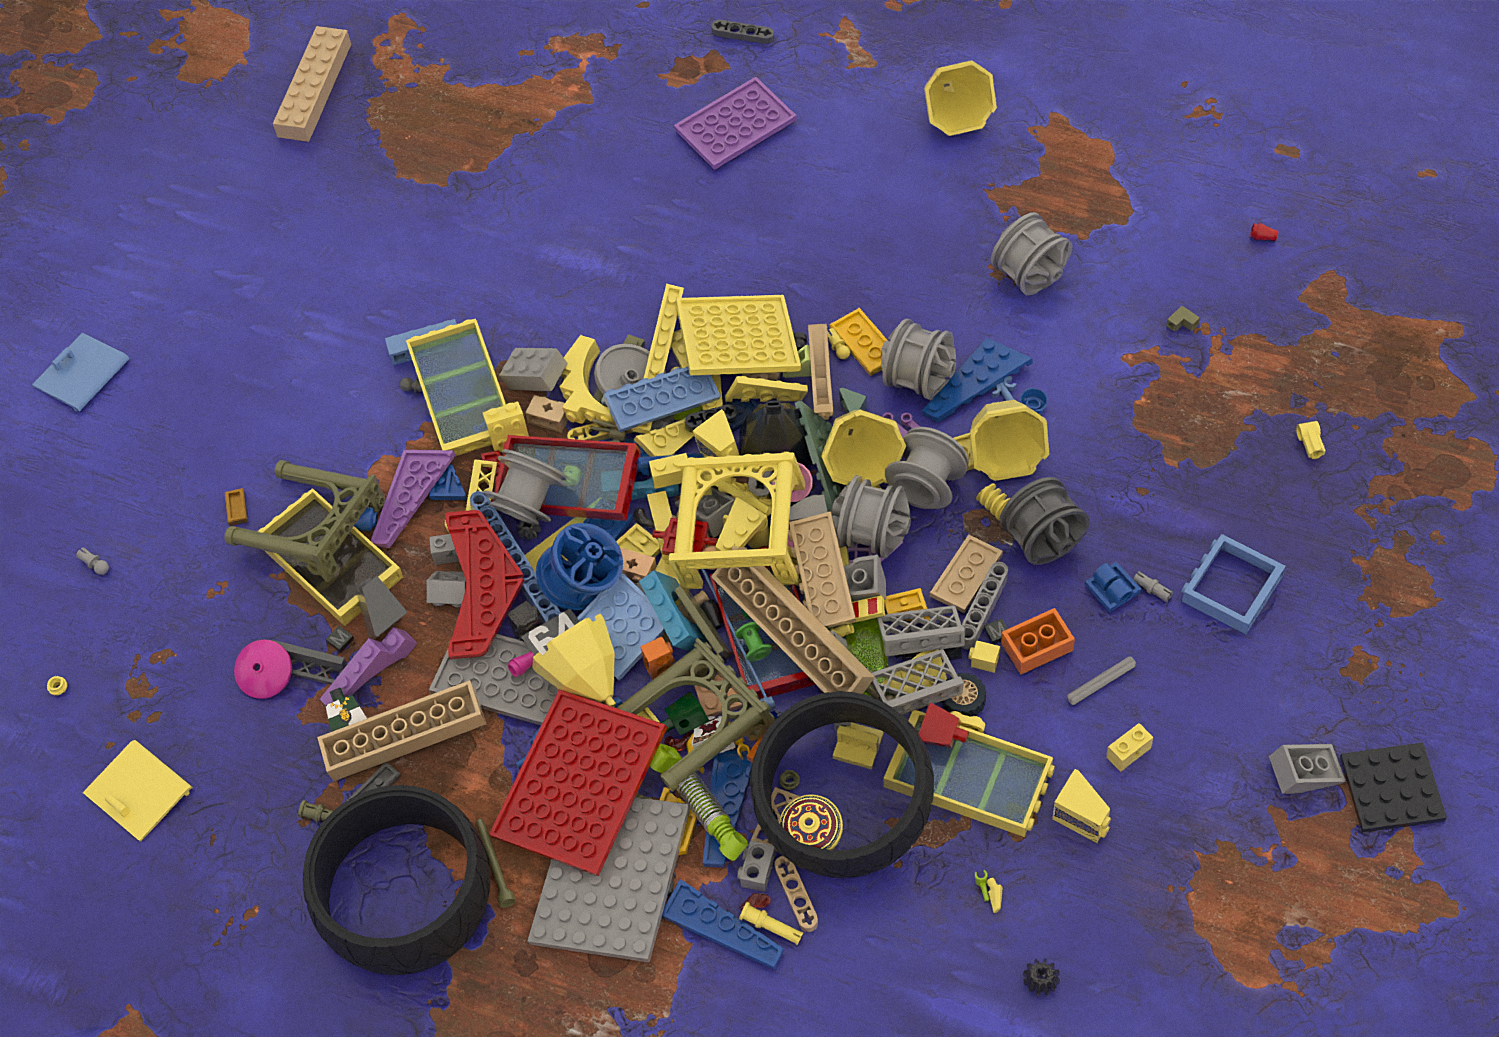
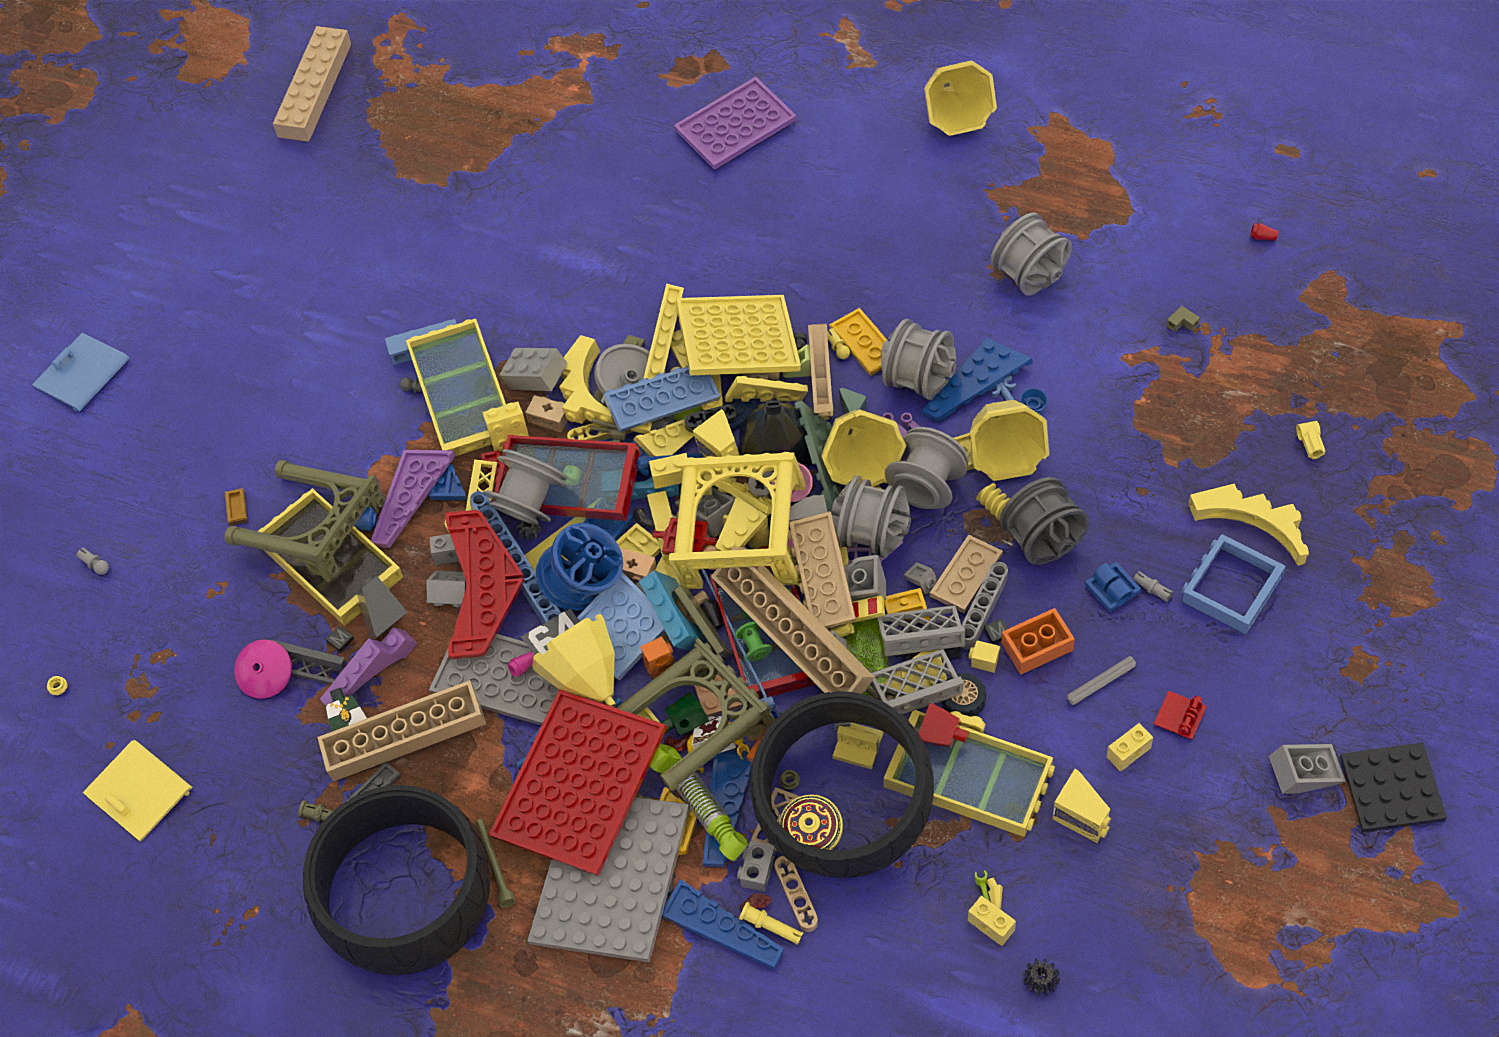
clear smoke brick [507,601,543,641] -> none
dark grey beam [711,20,774,44] -> none
none -> light grey bracket [904,562,938,595]
none -> light yellow brick [968,896,1016,946]
none -> red hinge [1153,691,1207,740]
none -> light yellow arch [1188,484,1309,566]

